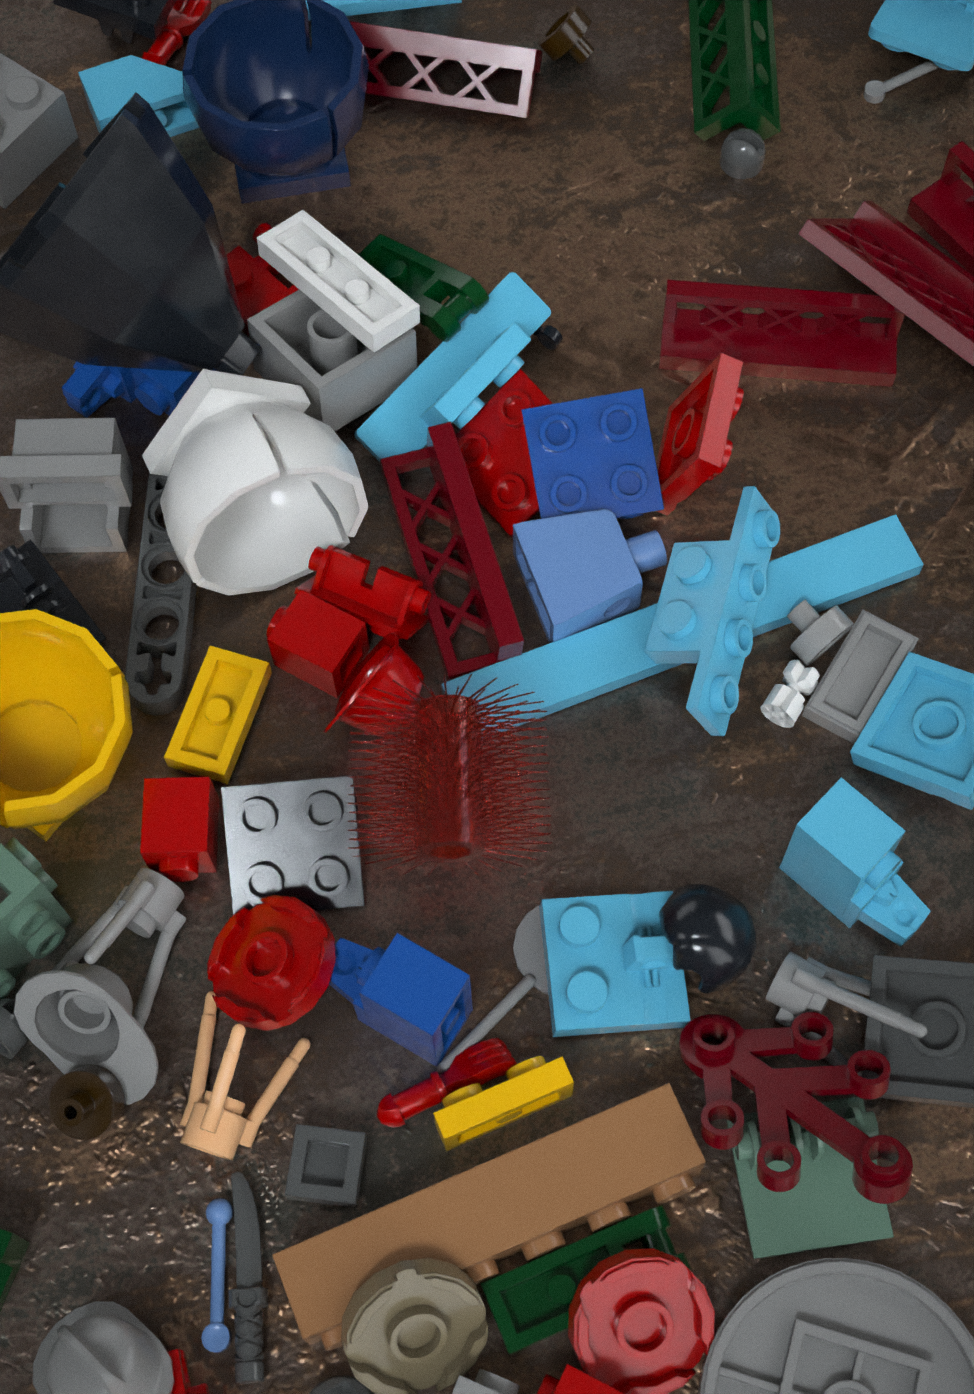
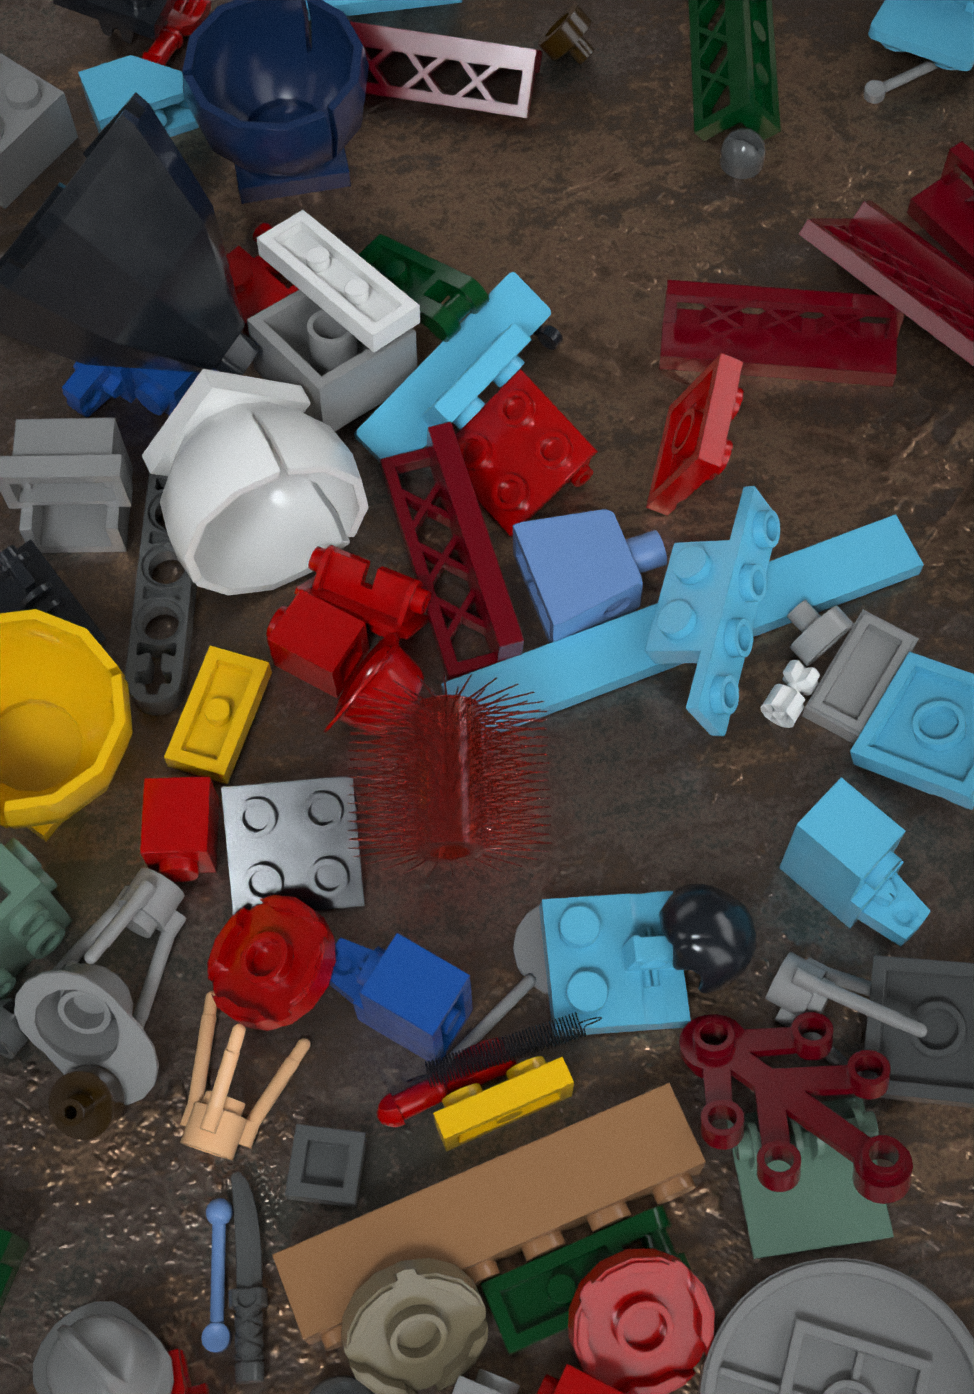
blue hinge [521,388,664,520] -> none
none -> black piece [406,1012,602,1088]

